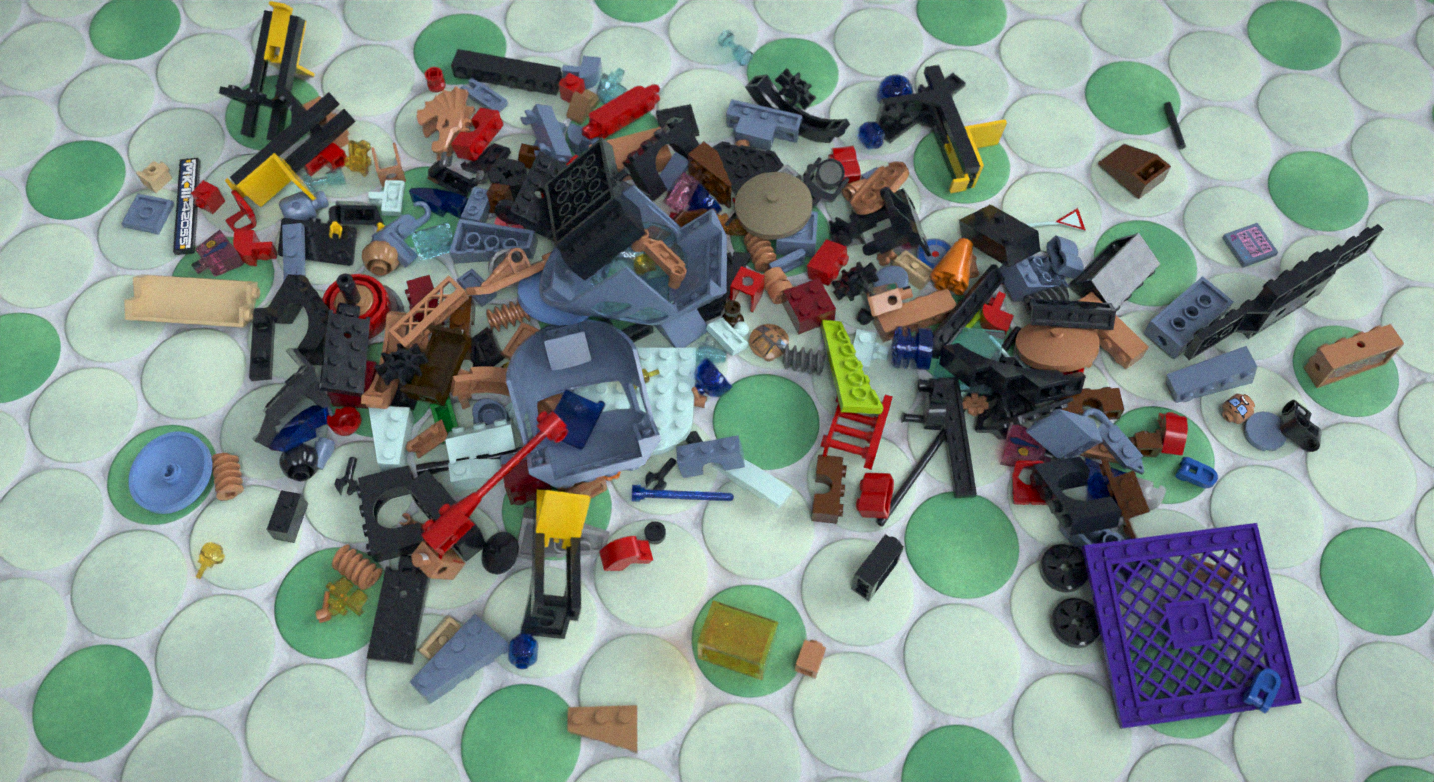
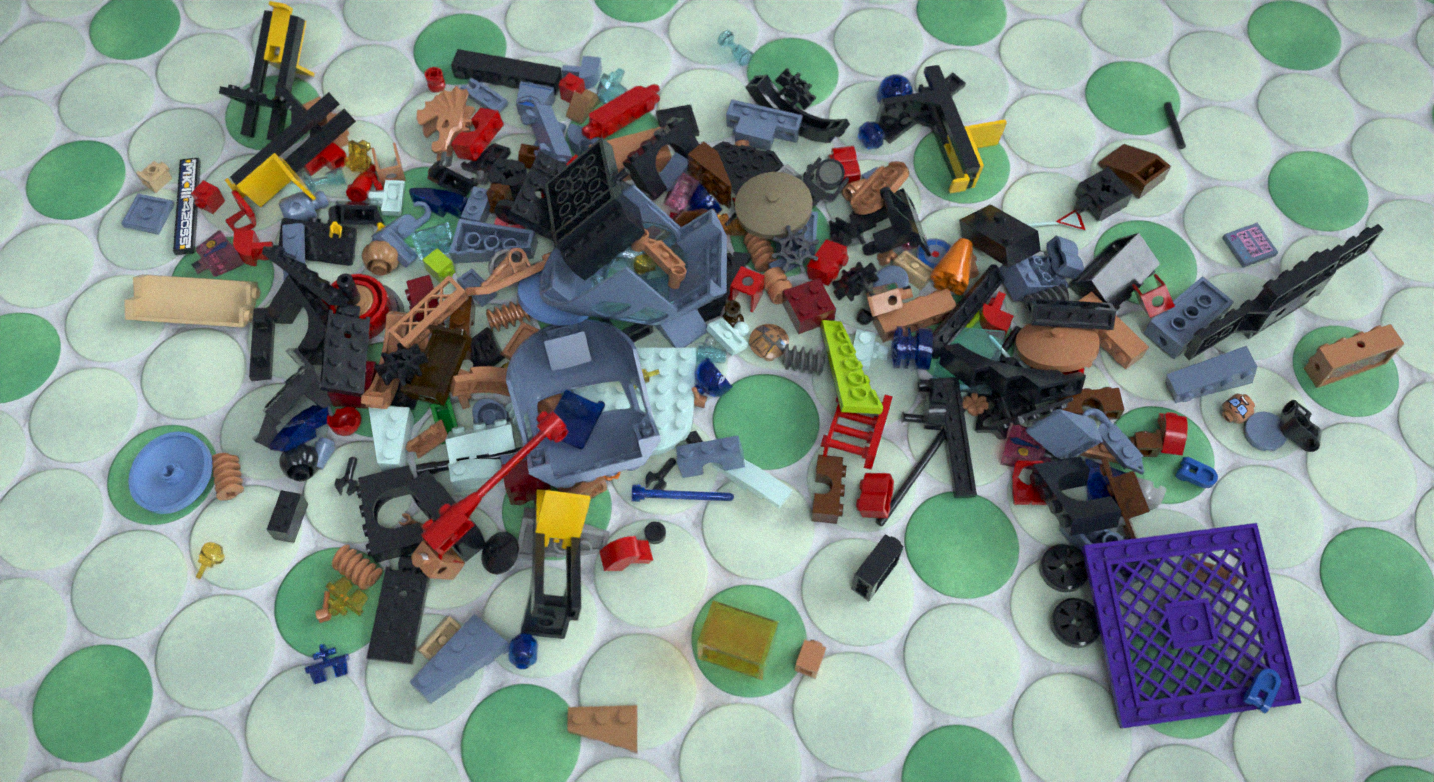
none -> black plate [262,245,349,306]
none -> clear blue hips [304,644,350,684]
none -> red piece [346,164,383,202]
none -> lime brick [422,248,456,283]
none -> sand blue torso [516,81,556,117]
none -> black gear [772,225,819,273]
none -> black hinge [1074,167,1133,221]
none -> piece [1132,274,1175,318]

